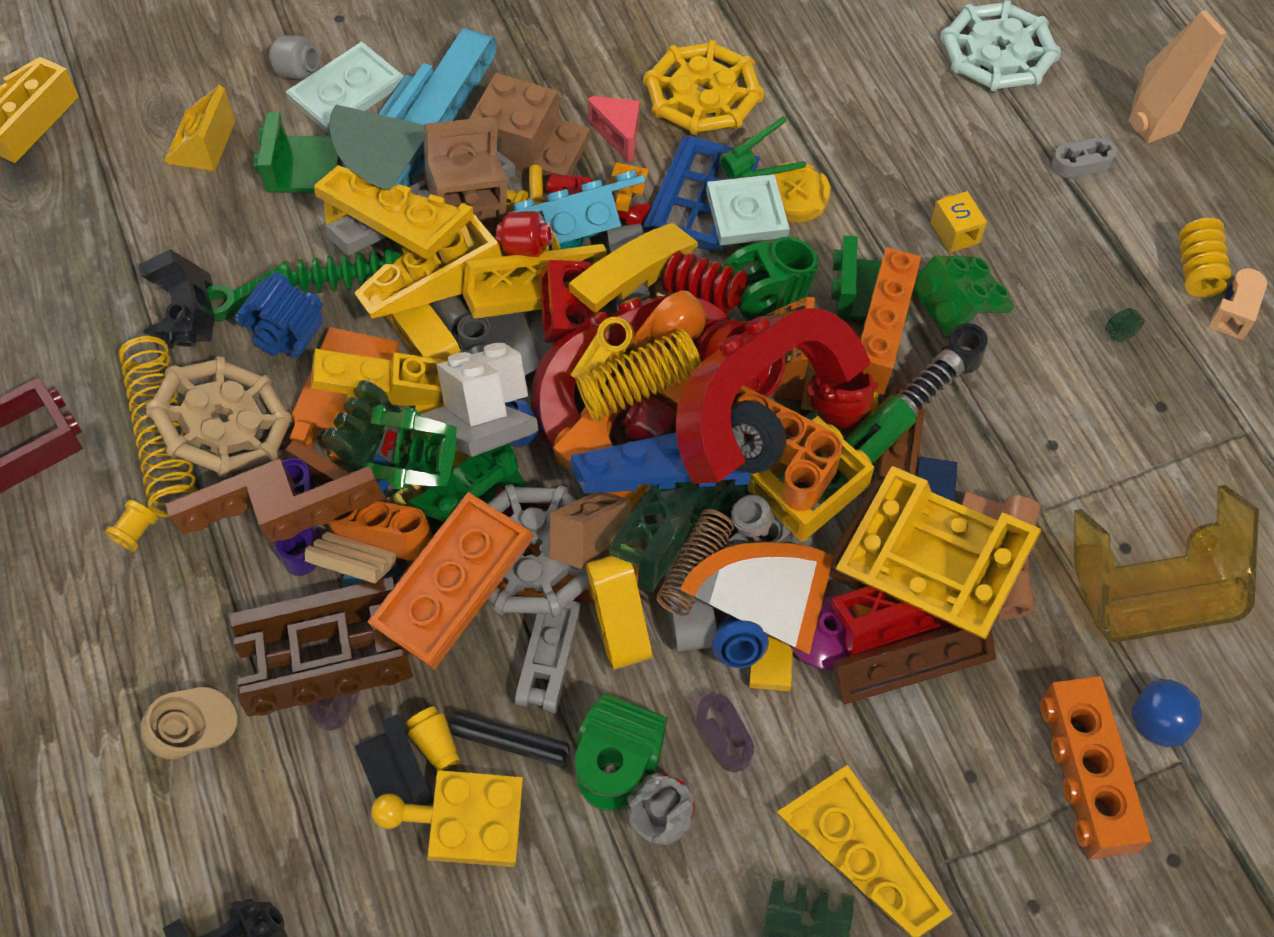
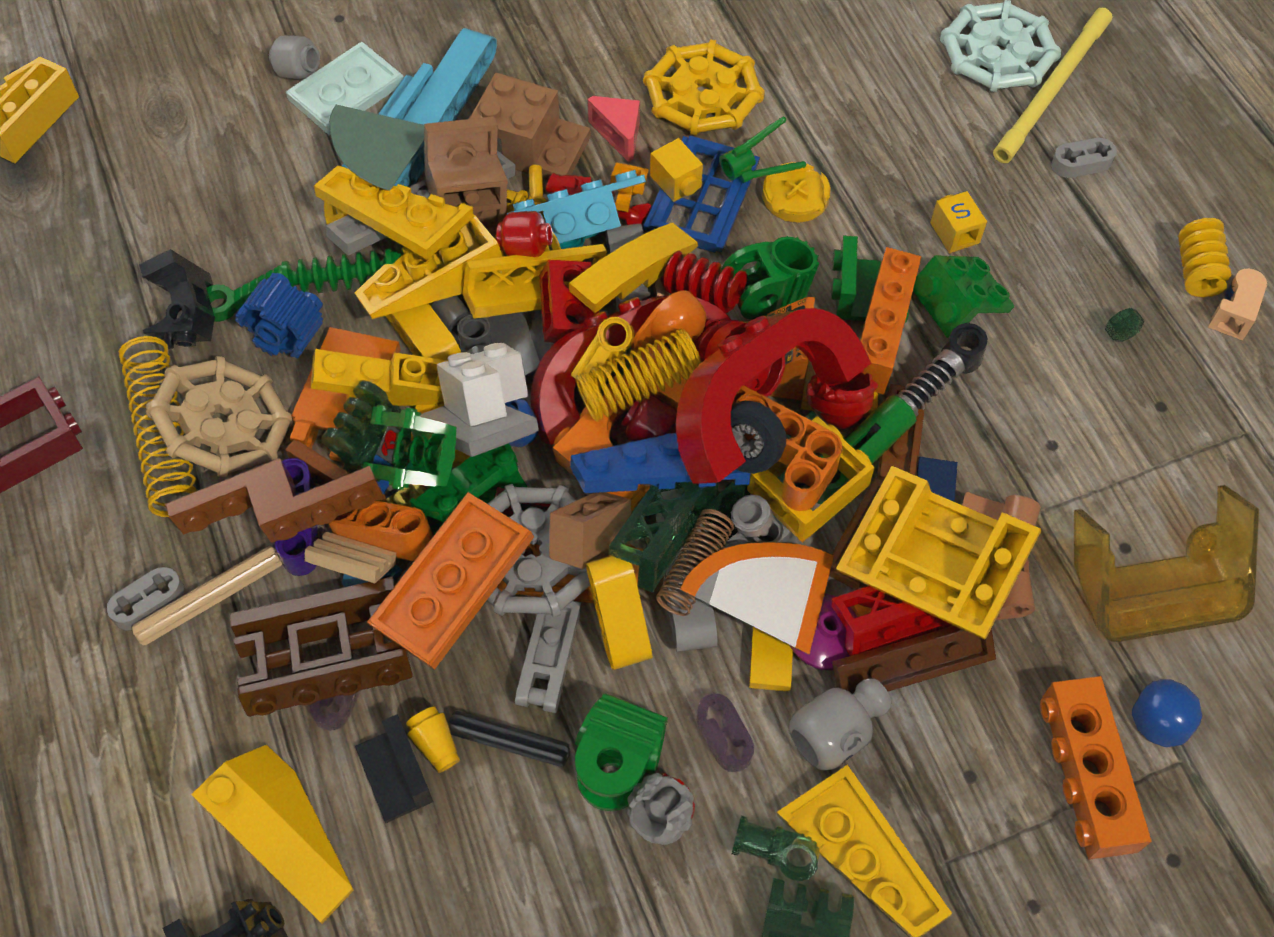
yellow bush [104,500,158,552] -> none
tan cap [140,687,237,760] -> none
yellow slope [164,84,236,171] -> none
green bracket [254,112,339,193] -> none
yellow plate [371,770,523,867] -> none
light aqua tile [706,174,790,245] -> none
blue cone [712,616,769,668] -> none
light nougat wedge [1129,10,1227,144] -> none
none -> light grey beam [107,567,184,630]
none -> tan axle [132,546,282,645]
none -> yellow wedge [191,745,354,924]
none -> yellow brick [650,138,703,202]
none -> clear green connector [731,815,819,881]
none -> light grey piece [789,679,892,770]
none -> light yellow piece [993,8,1113,163]

